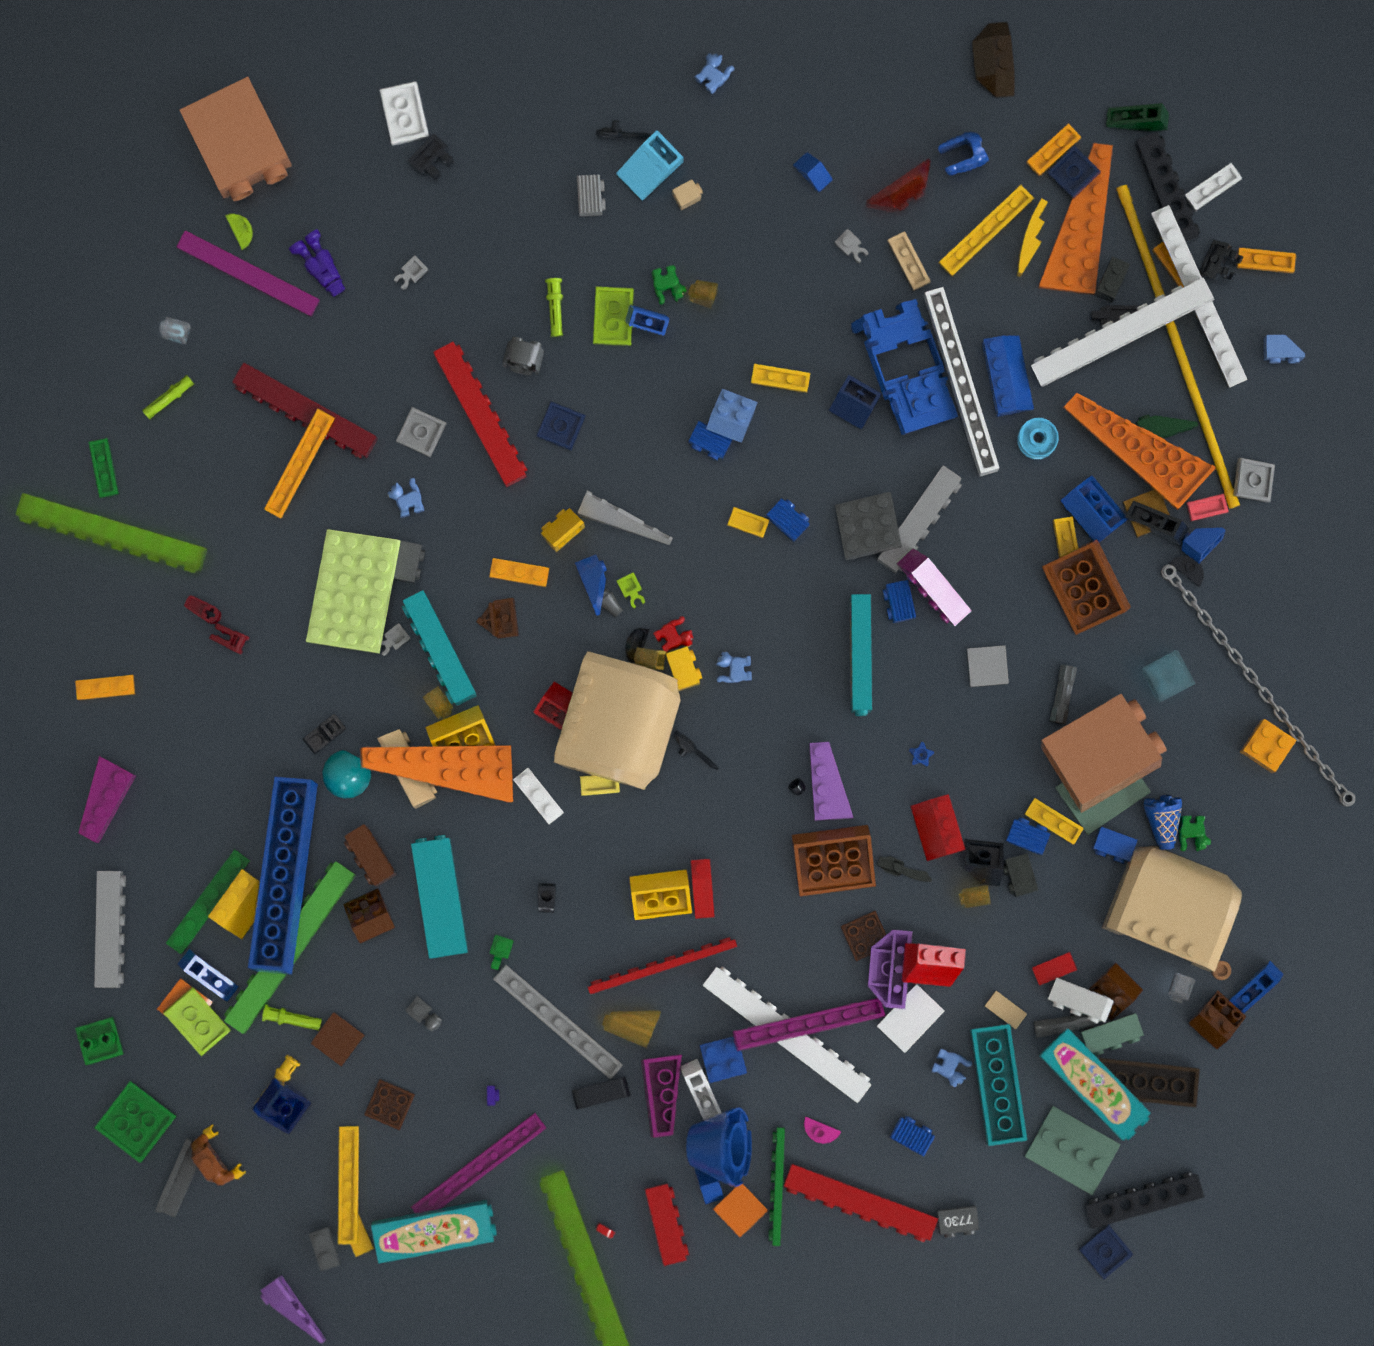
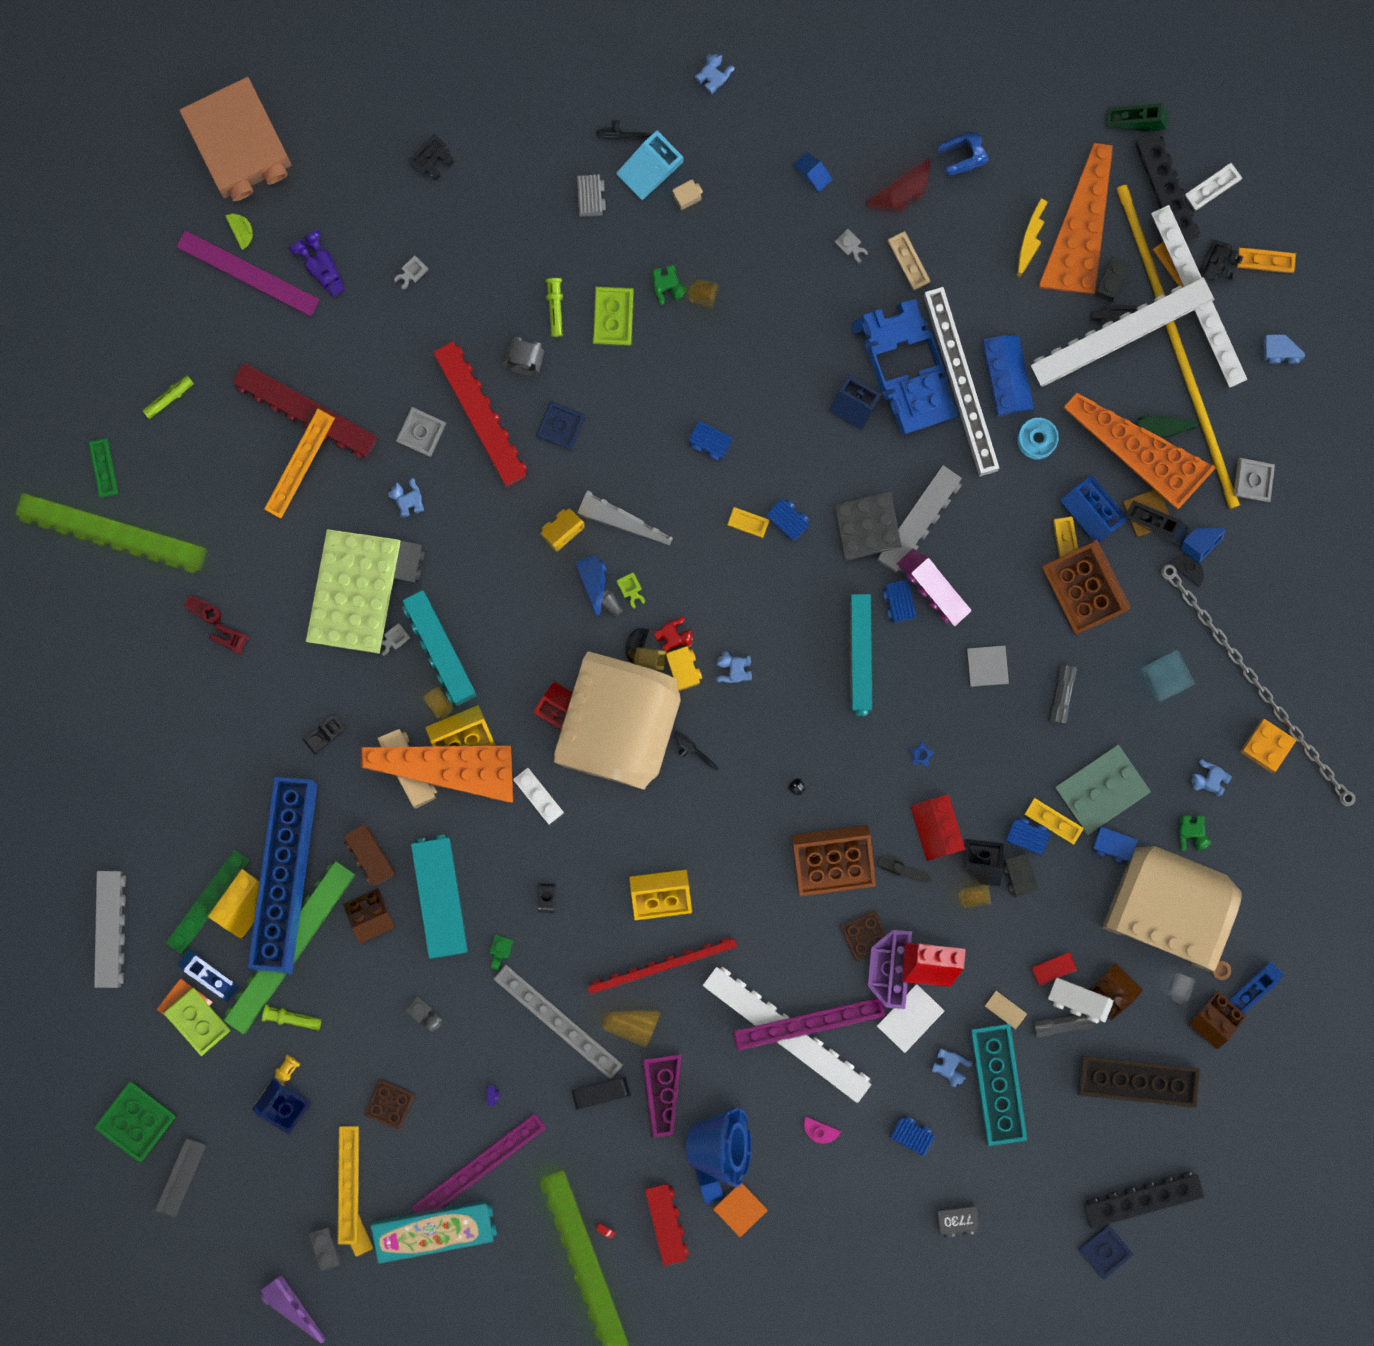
light orange plate [75,675,135,700] -> none
green plate [75,1017,124,1065] -> none
magenta wedge [78,756,136,843] -> none
clear brick [159,317,191,344] -> none
dark orange torso [191,1125,246,1186] -> none
reddish brown tile [310,1012,365,1067] -> none
teal cylinder [322,750,371,799] -> none
white tile [380,82,429,145] -> none
reddish brown slope [476,598,519,639] -> none
light orange plate [489,558,550,587] -> none
light yellow tile [580,775,620,796] -> none
blue brick [625,305,670,336] -> none
white slope [680,1059,721,1120] -> none
red slope [691,859,715,919] -> none
blue brick [700,1036,747,1083] -> none
medium blue brick [706,389,758,443] -> none
yellow plate [751,364,810,393] -> none
green plate [769,1127,785,1246] -> none
red brick [783,1164,938,1243] -> none
medium lavender wedge [809,742,854,821] -> none
yellow plate [939,185,1034,277] -> none
dark brown wedge [972,22,1015,98] -> none
sand green plate [1024,1106,1121,1195] -> none
light orange plate [1027,123,1081,176] -> none
brick [1039,1028,1151,1141] -> none
nougat brick [1041,694,1167,813] -> none
dark blue tile [1047,146,1101,199] -> none
sand green brick [1079,1013,1144,1056] -> none
blue cone [1144,795,1182,850] -> none
coral tile [1186,494,1229,522] -> none
none -> medium blue animal [1191,759,1232,797]

